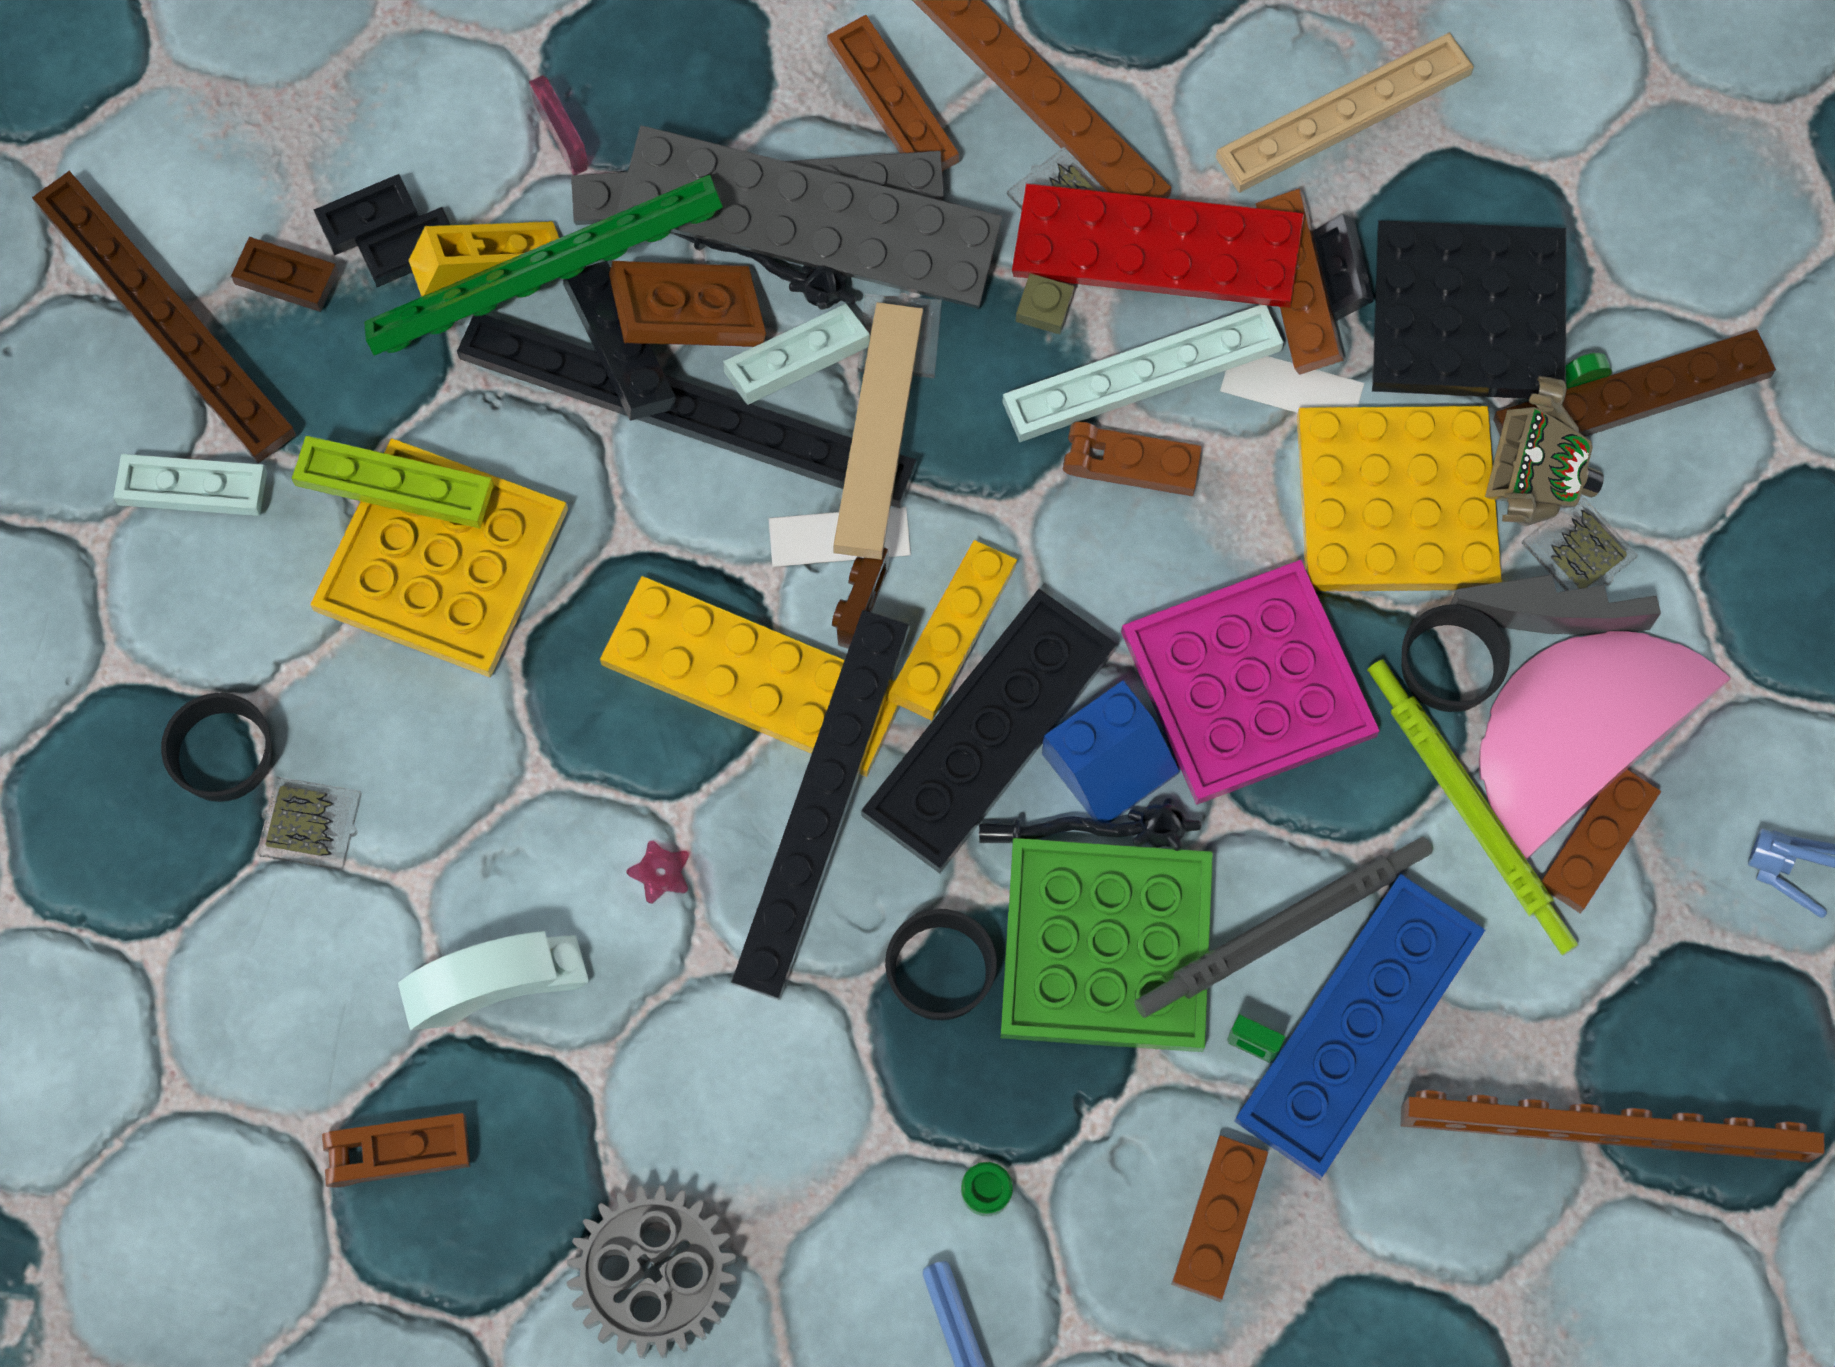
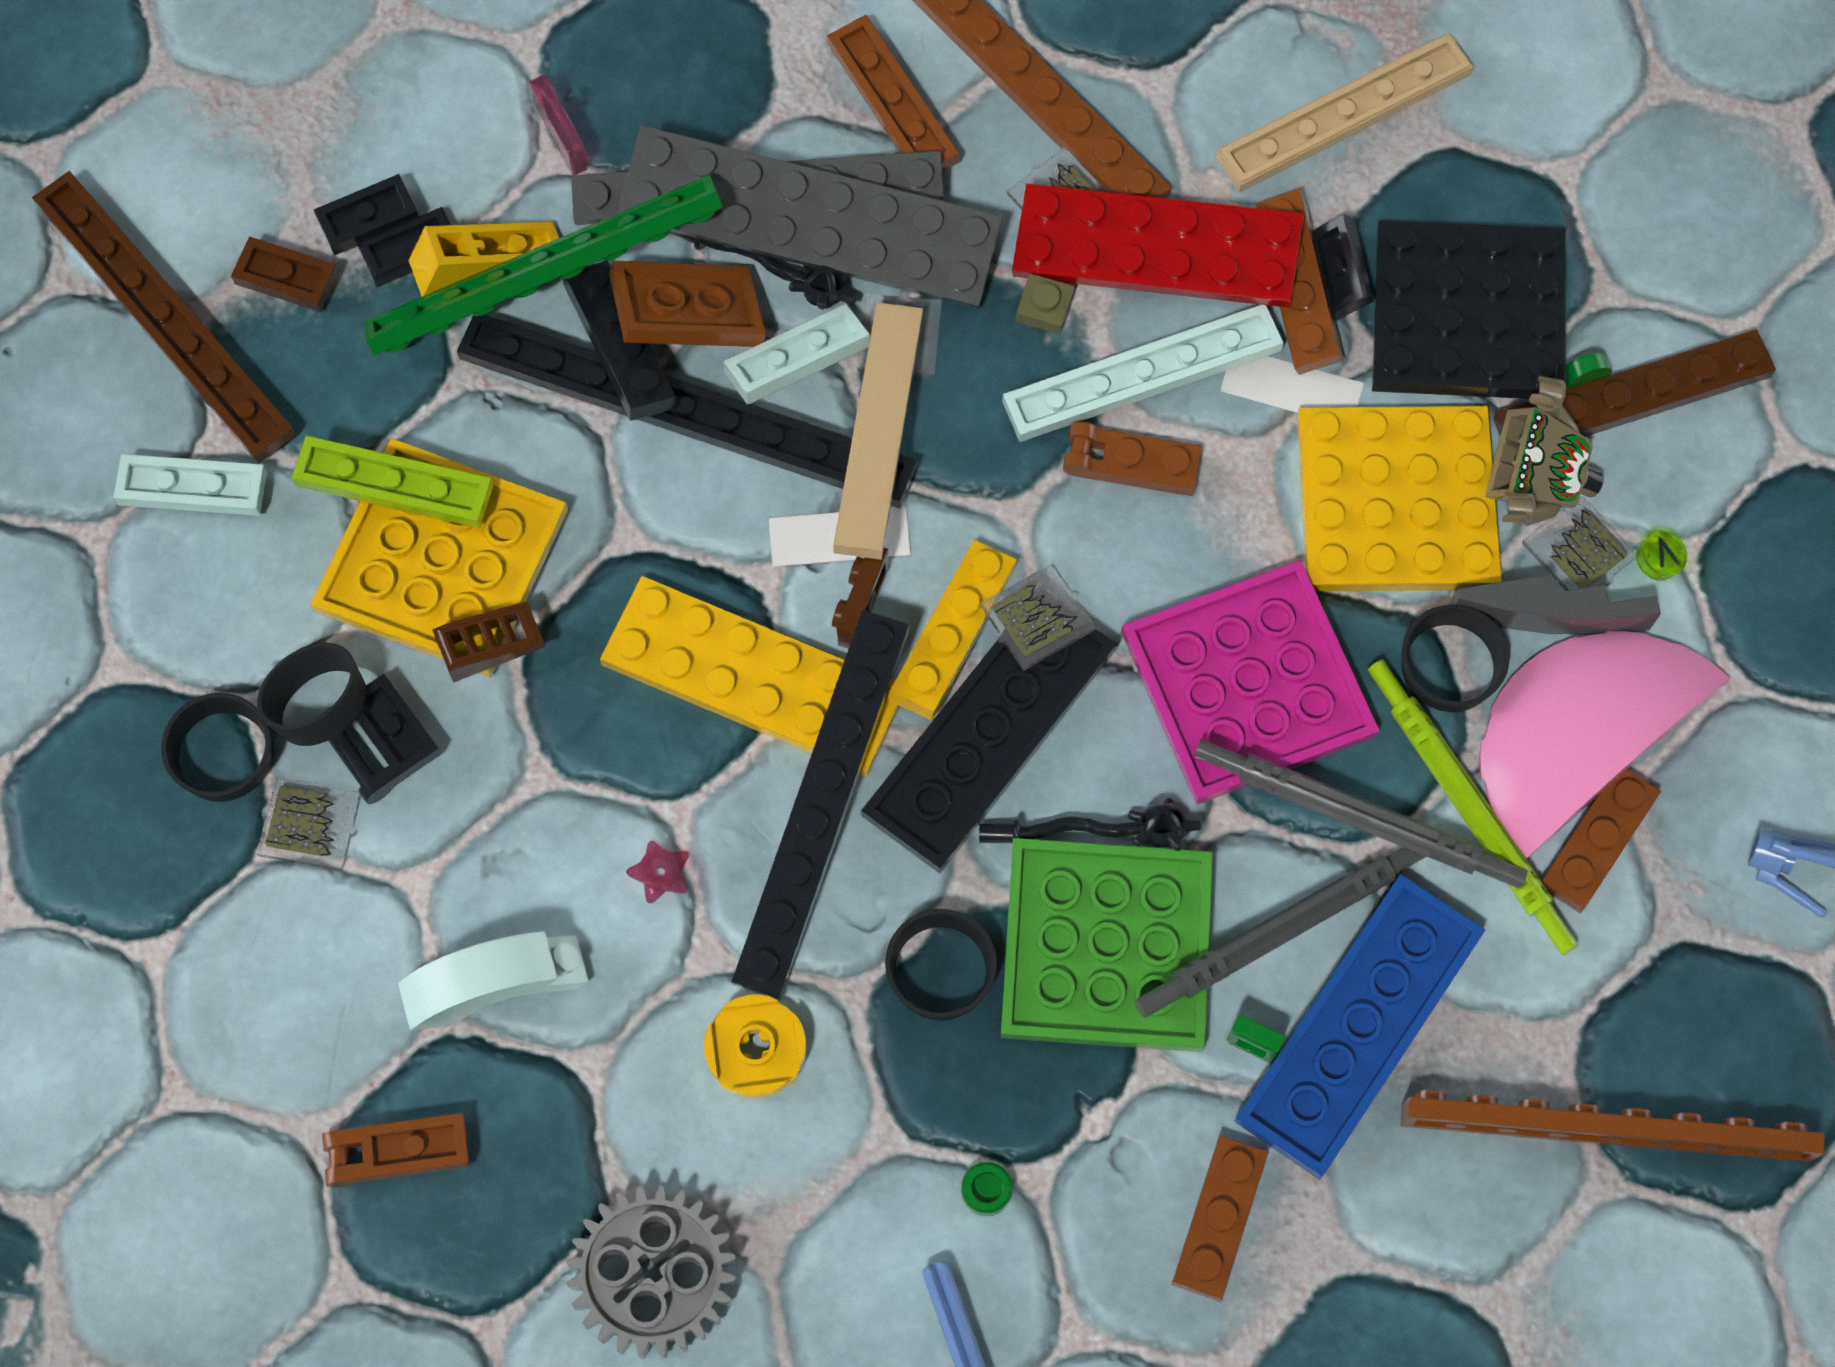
blue slope [1042,680,1180,823] -> none
none -> black tyre [257,642,367,746]
none -> black plate [328,674,441,804]
none -> reddish brown slope [432,601,545,683]
none -> yellow plate [704,994,807,1099]
none -> piece [980,563,1096,671]
none -> dark grey axle [1194,739,1528,889]
none -> clear neon green tile [1636,530,1687,581]

